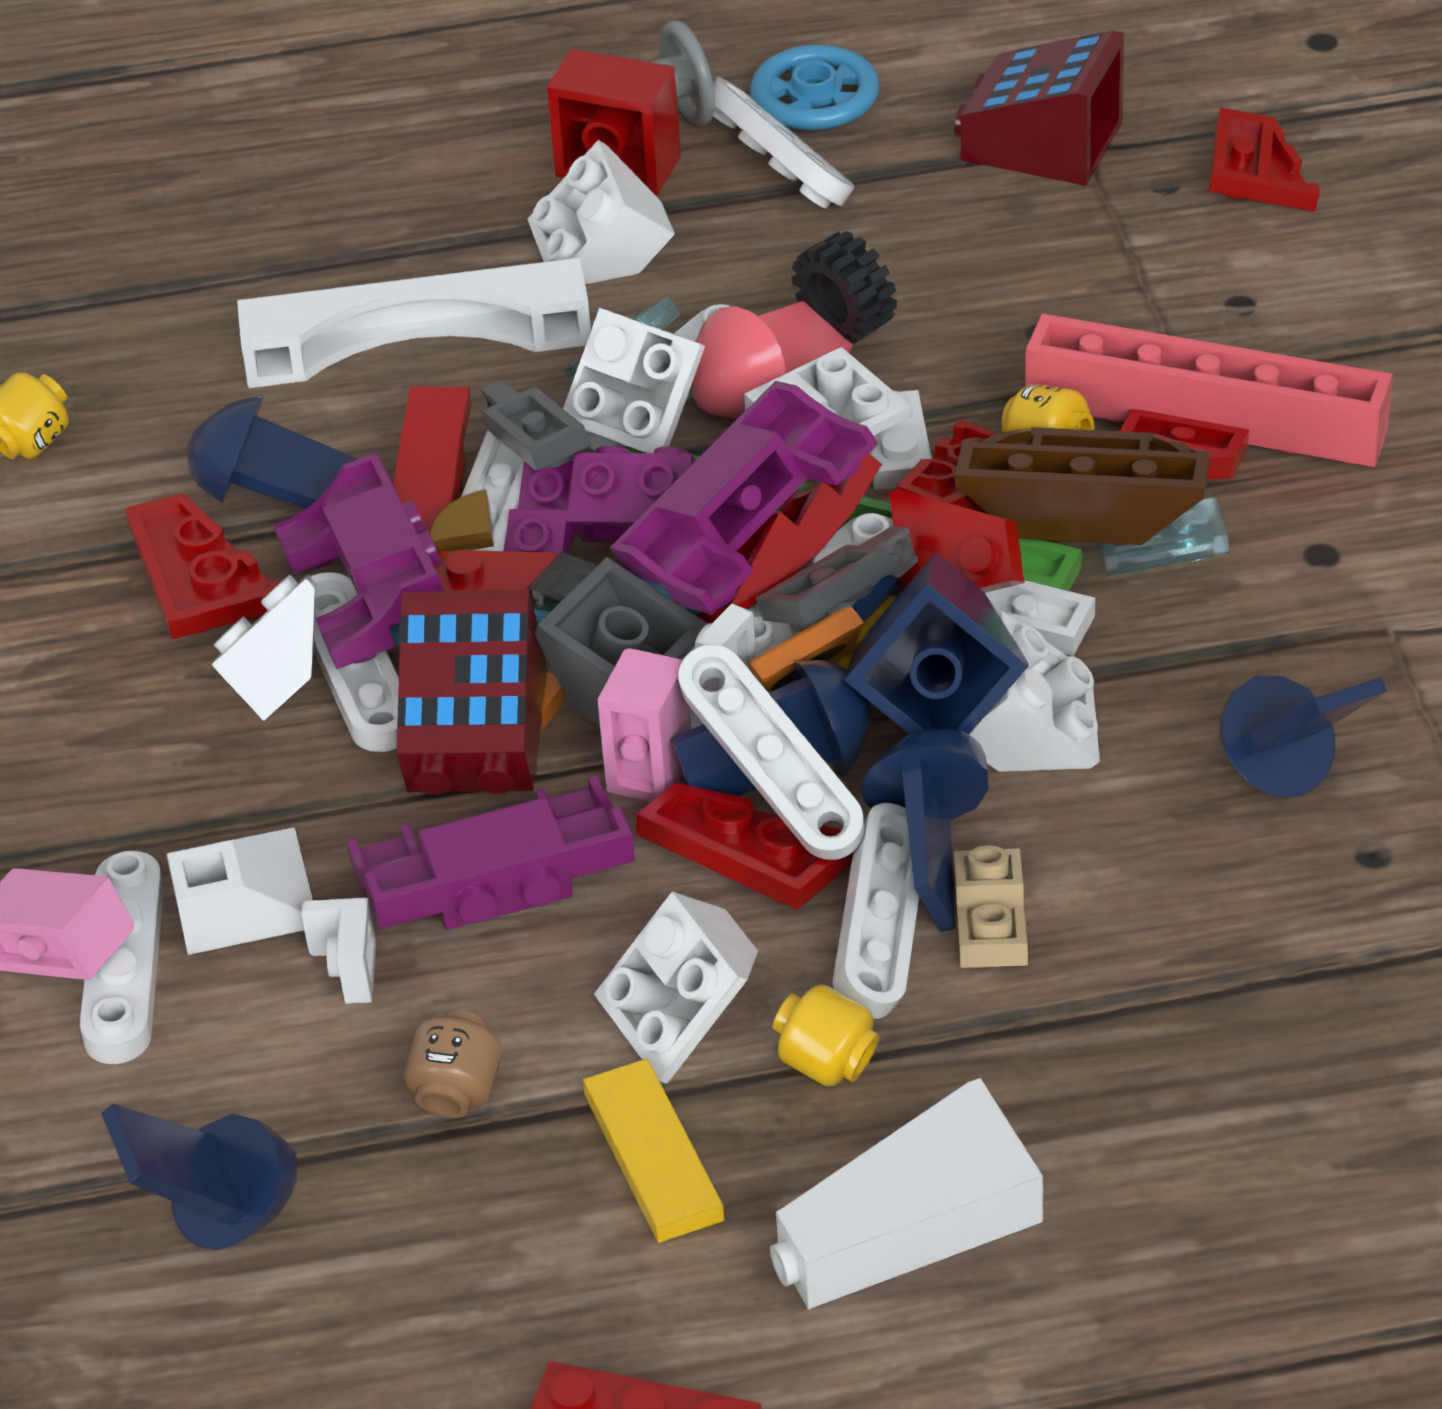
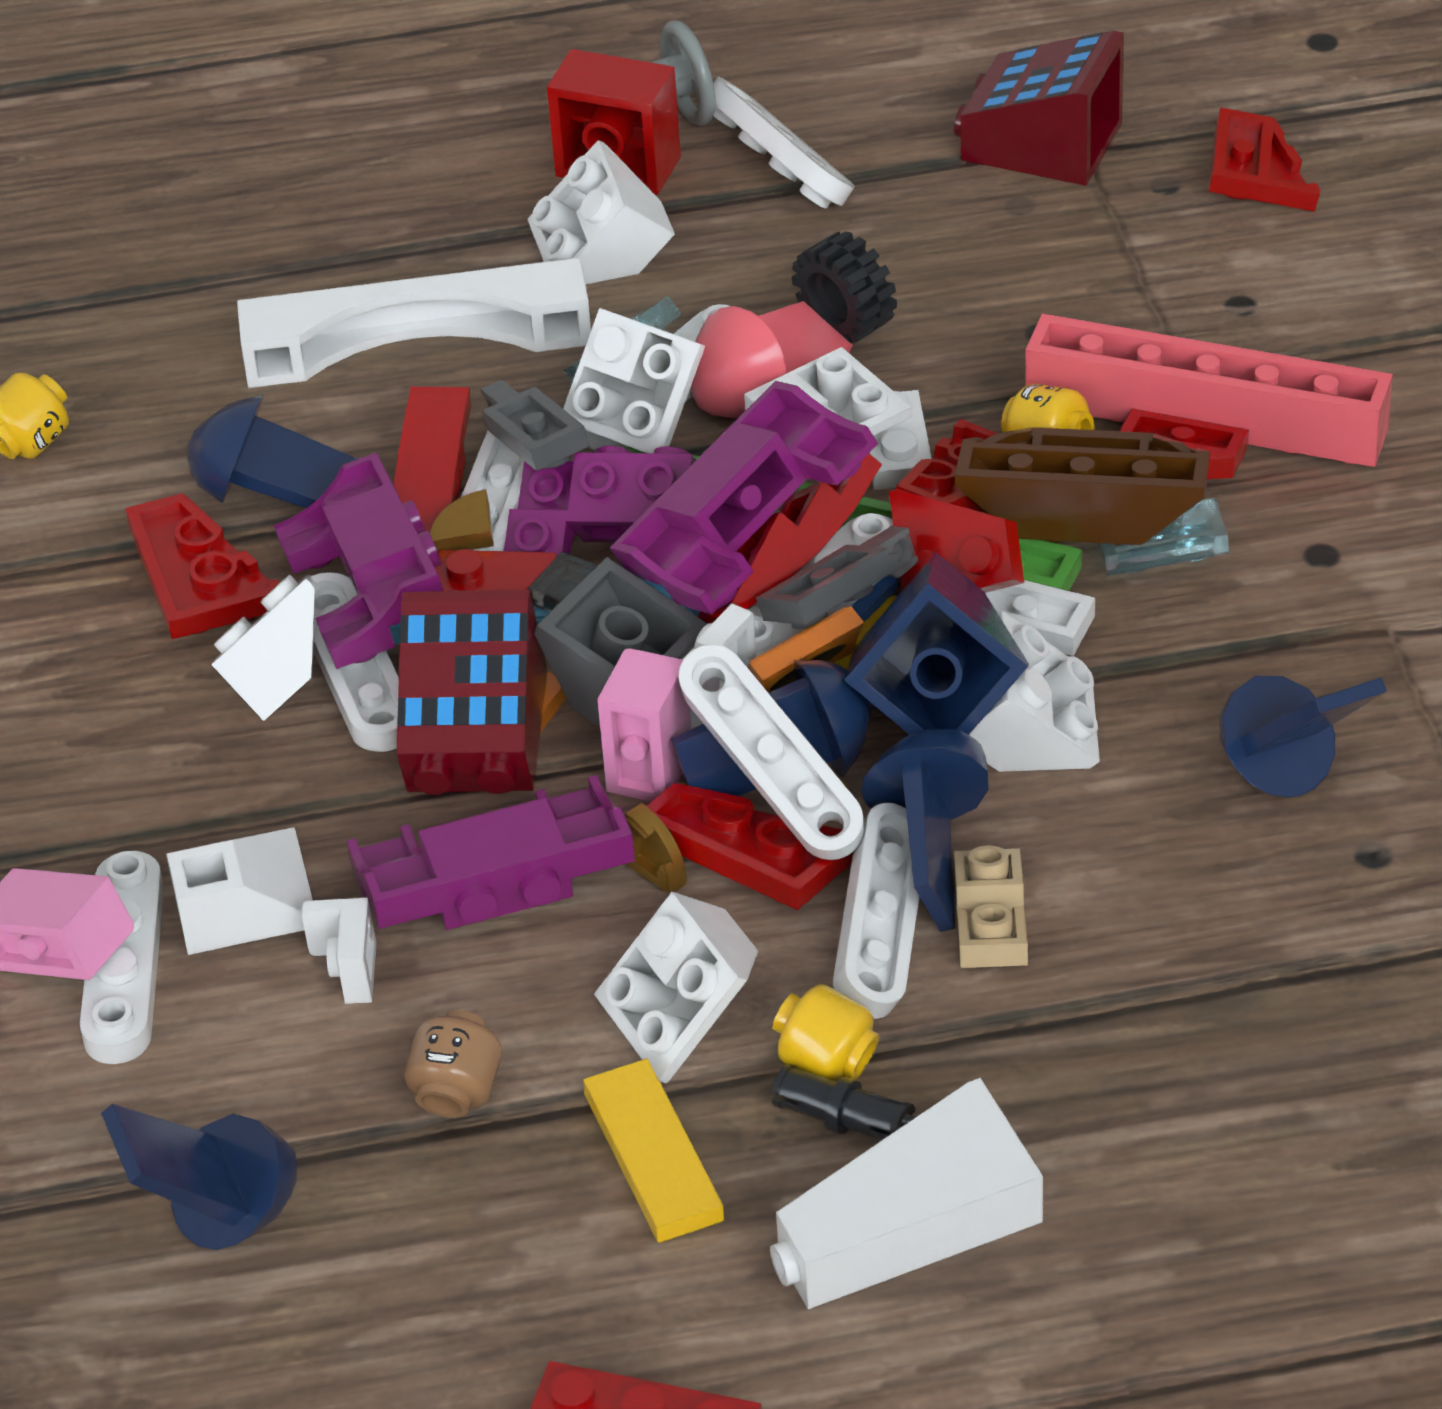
dark azure plate [750,45,880,130] -> none
none -> pearl gold tile [625,803,687,894]
none -> black pin [772,1064,916,1140]

